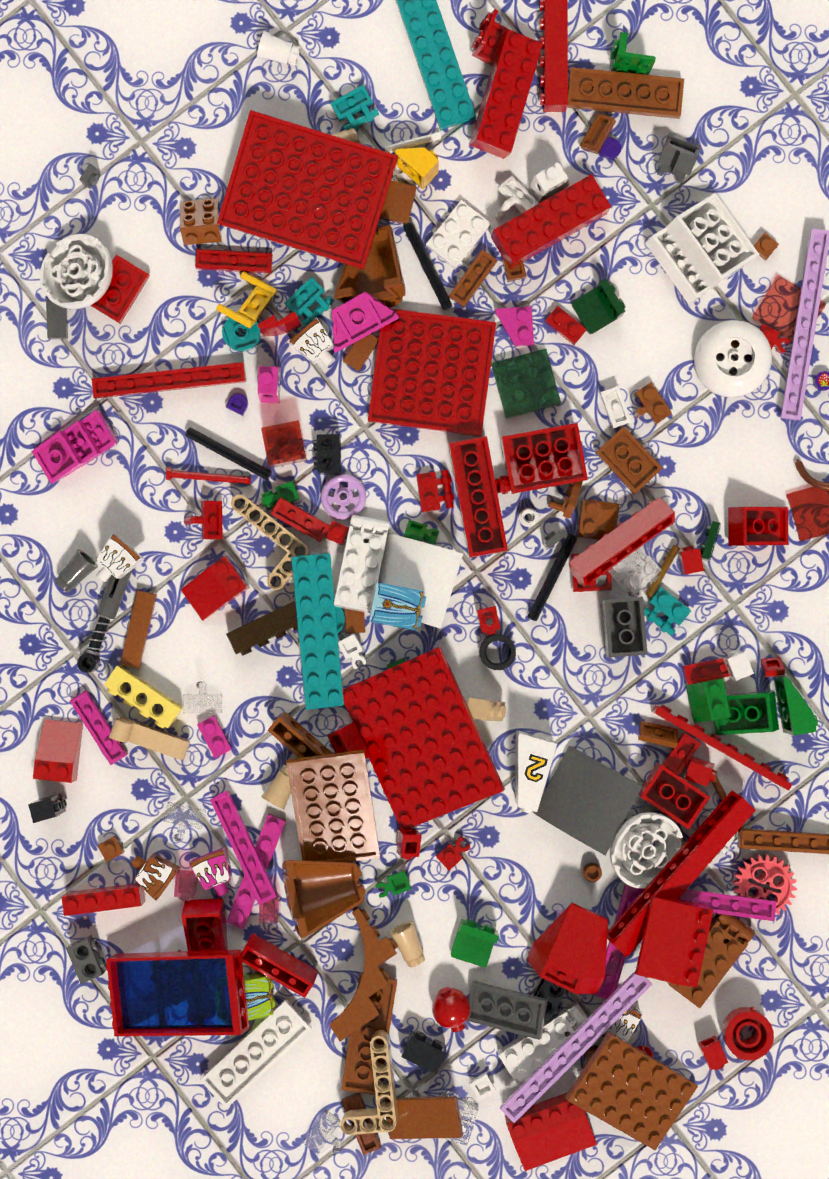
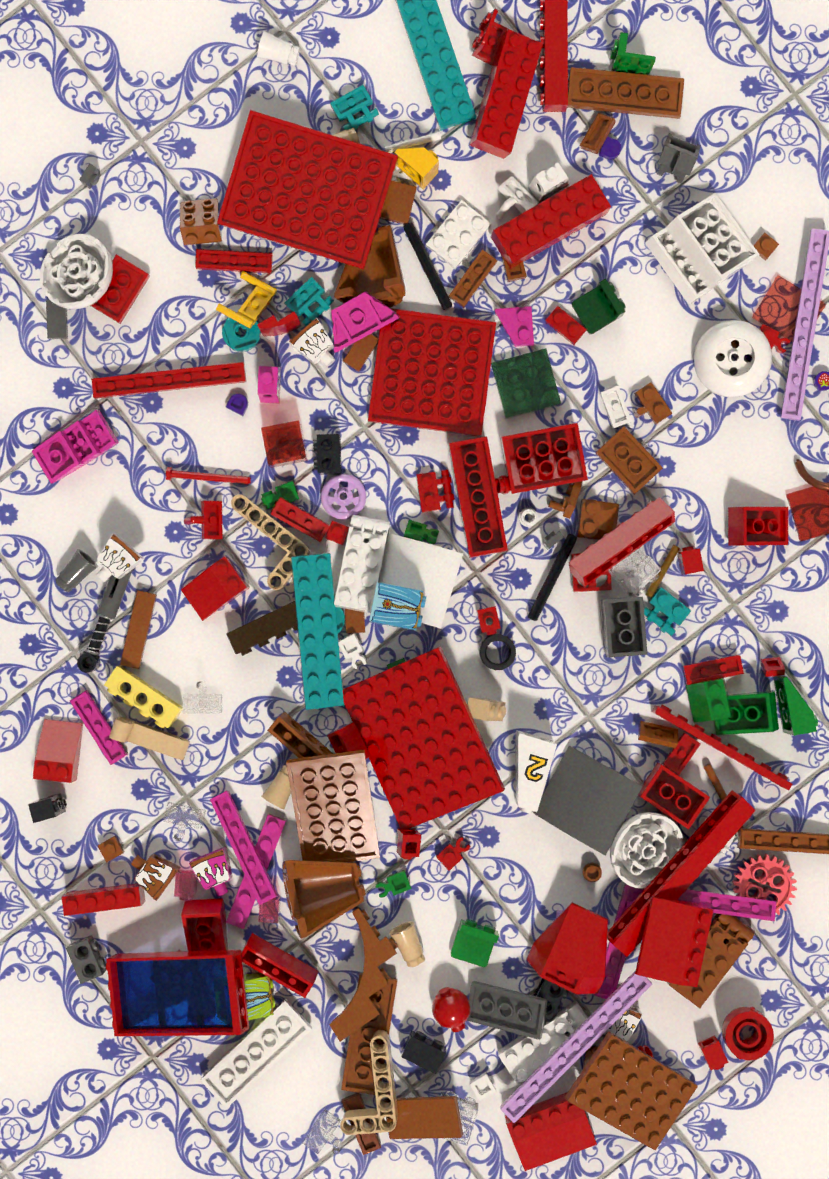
black axle [185,427,272,480] -> none
dark pink plate [197,715,232,758] -> none
red brick [685,756,717,787] -> none
dark green plate [700,521,721,562] -> none
white brick [723,649,754,681] -> none

